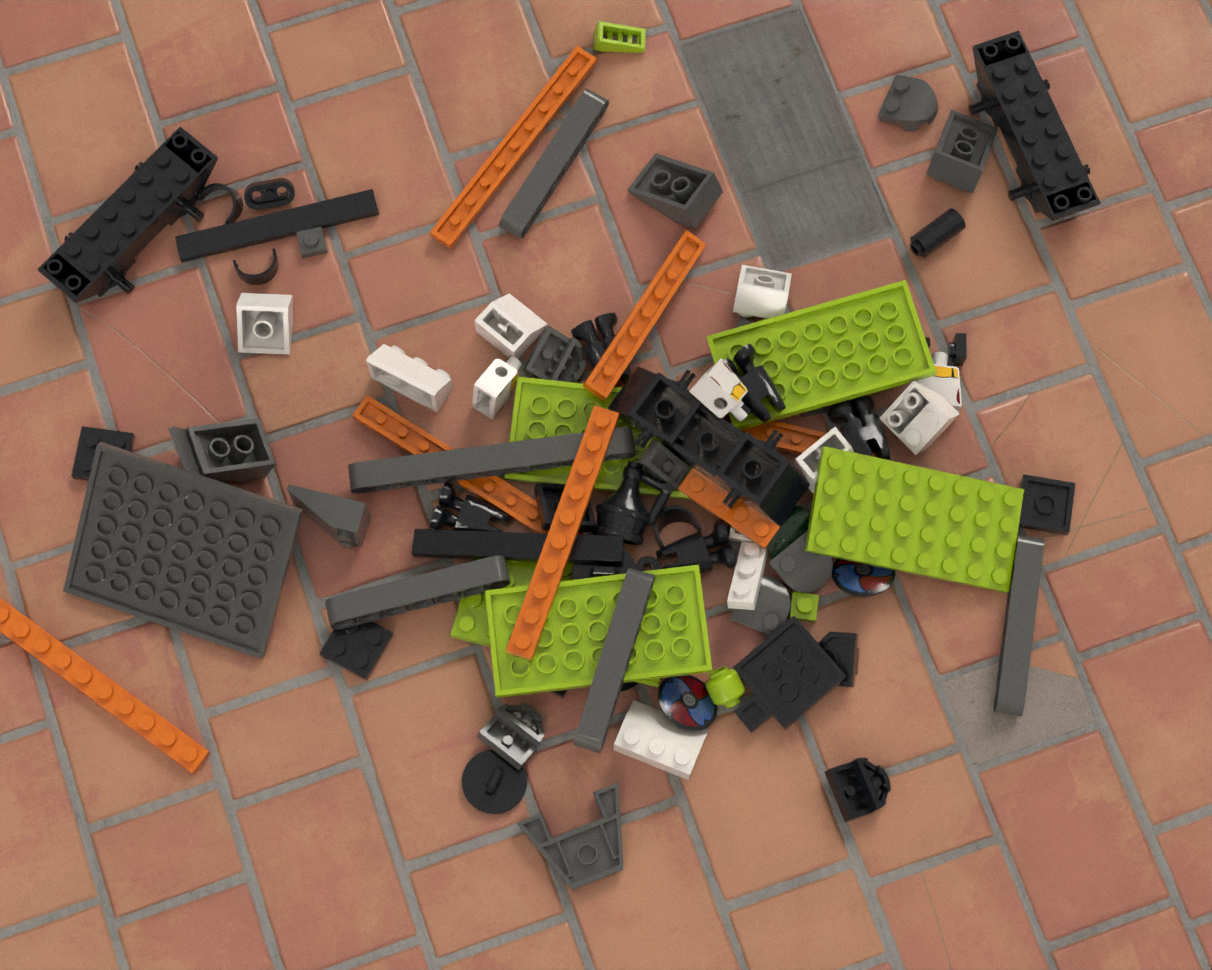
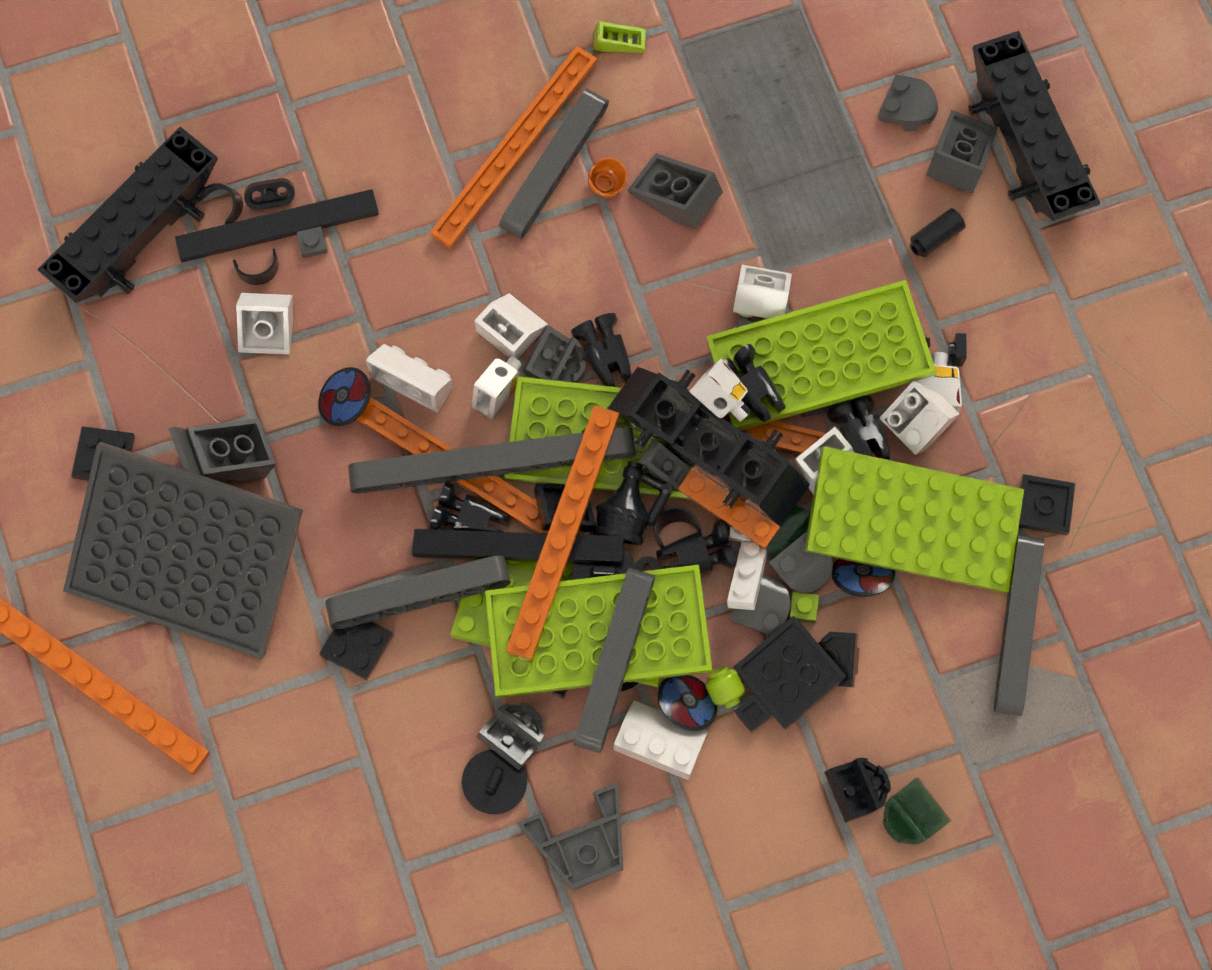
dark grey slope [287,484,370,548] -> none
orange plate [582,229,706,401] -> none
none -> shield [318,367,371,426]
none -> orange hair [587,157,627,198]
none -> clear green slope [883,777,951,845]

